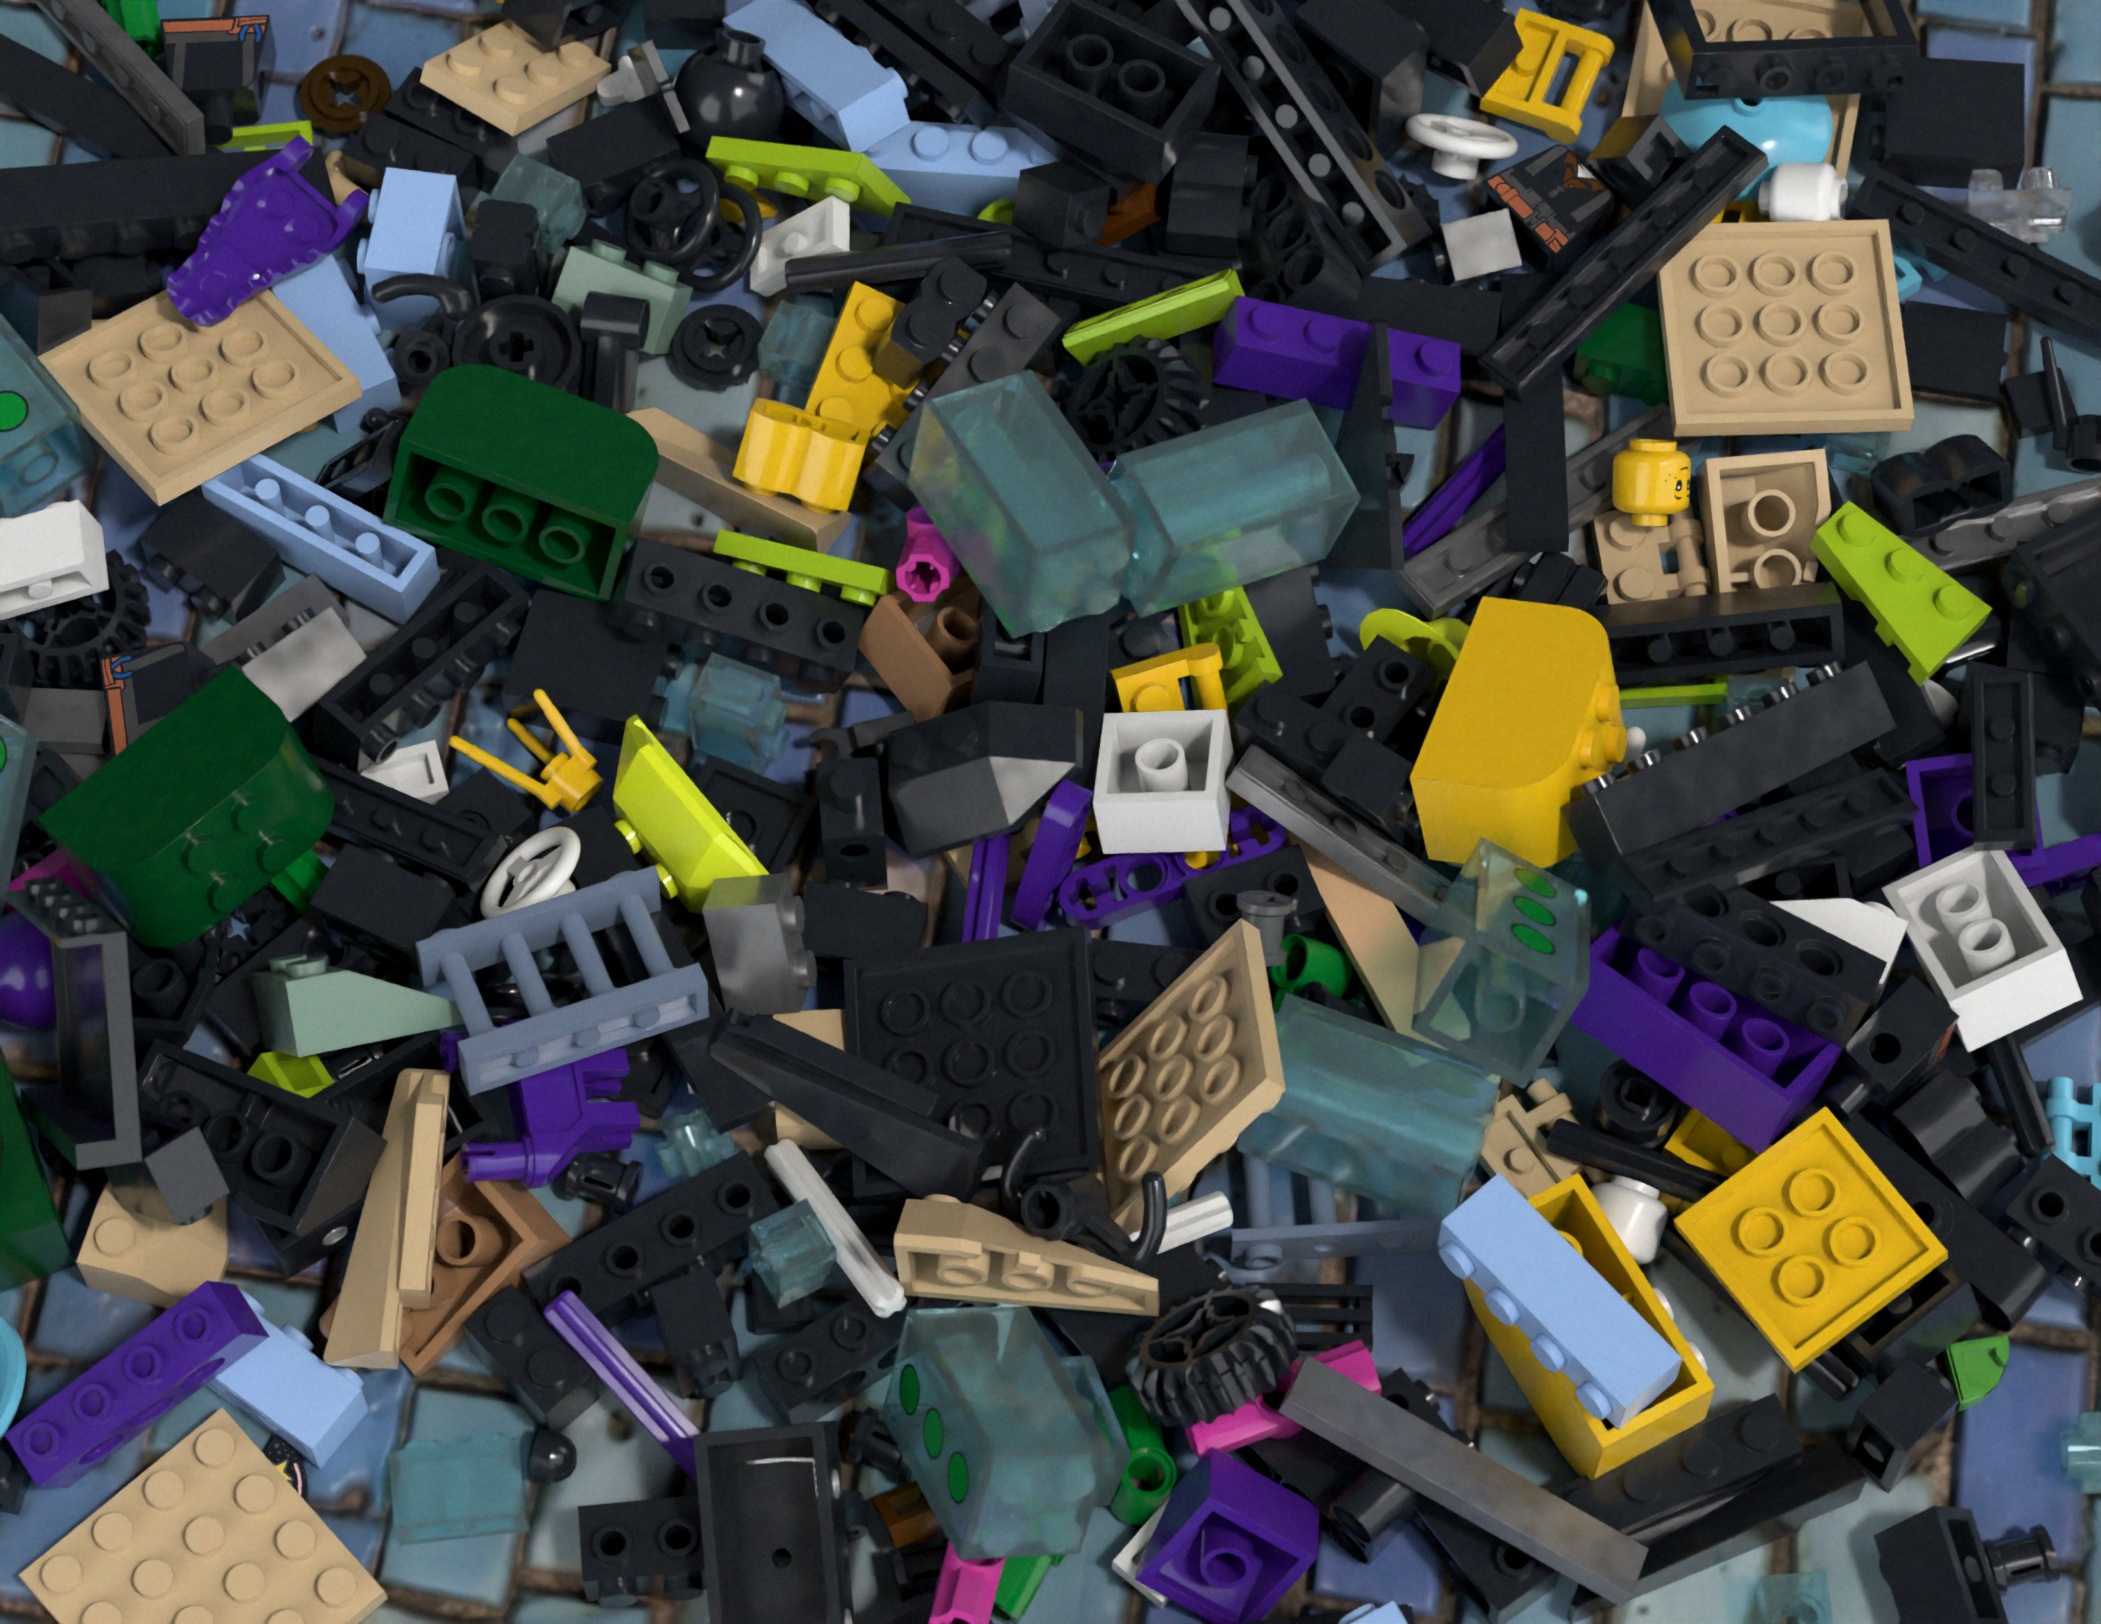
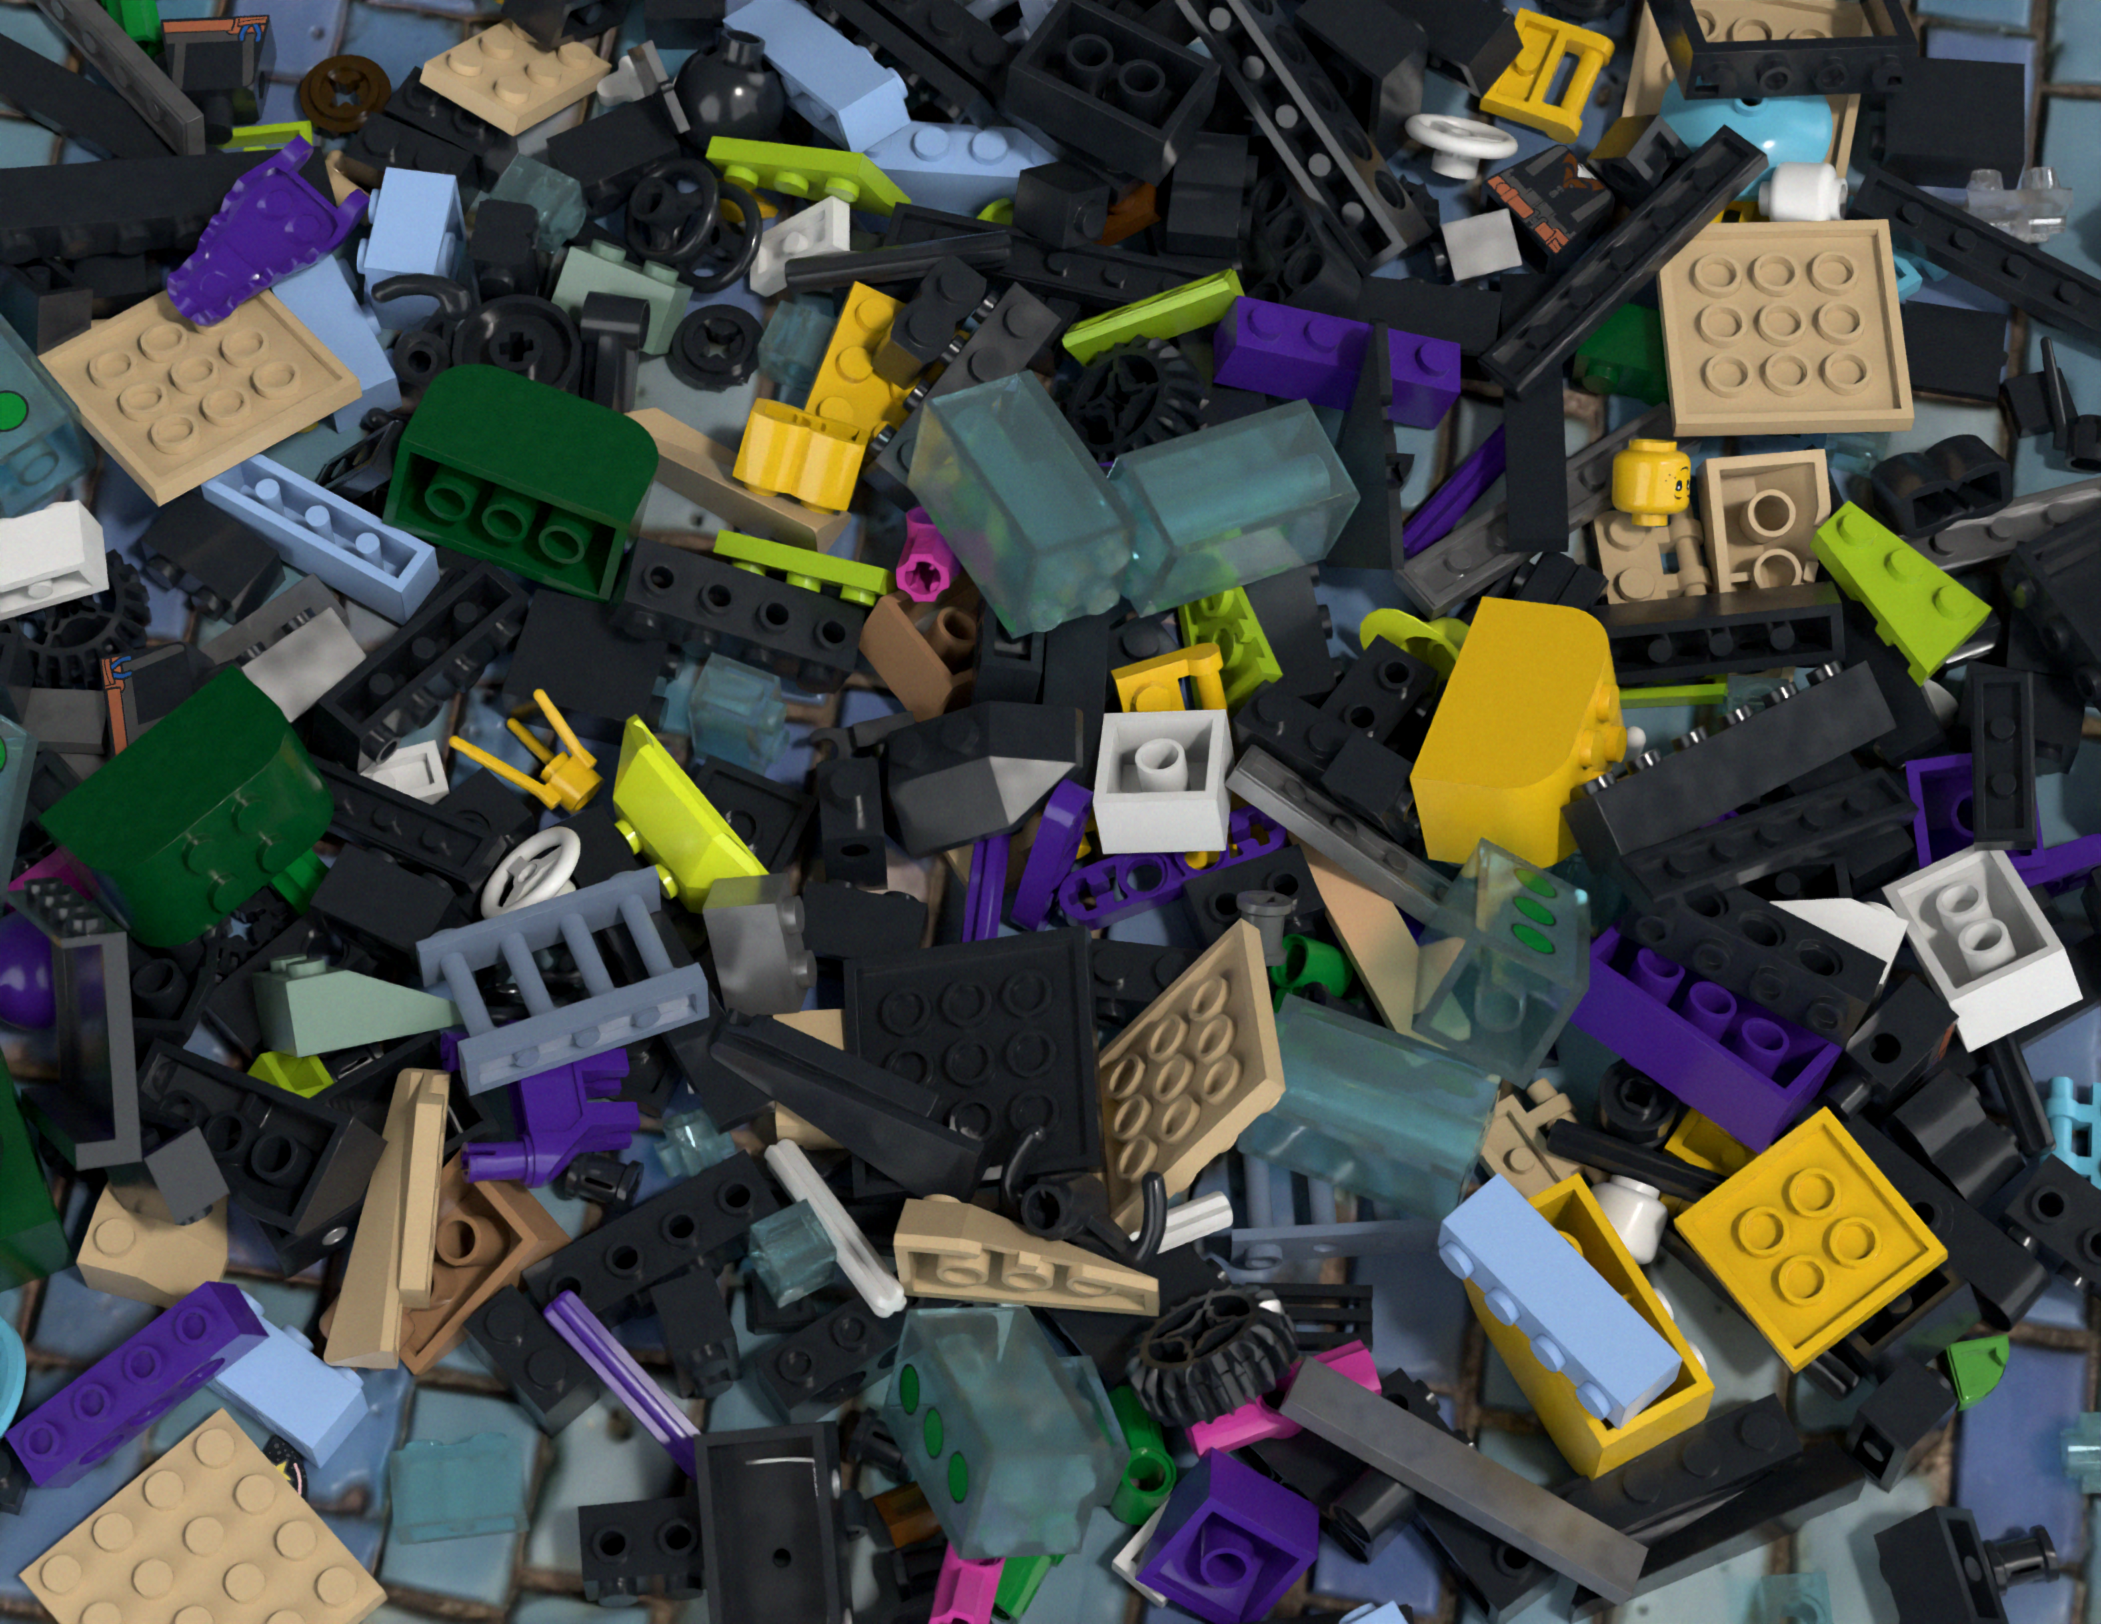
black hinge [527,1428,577,1483] -> none

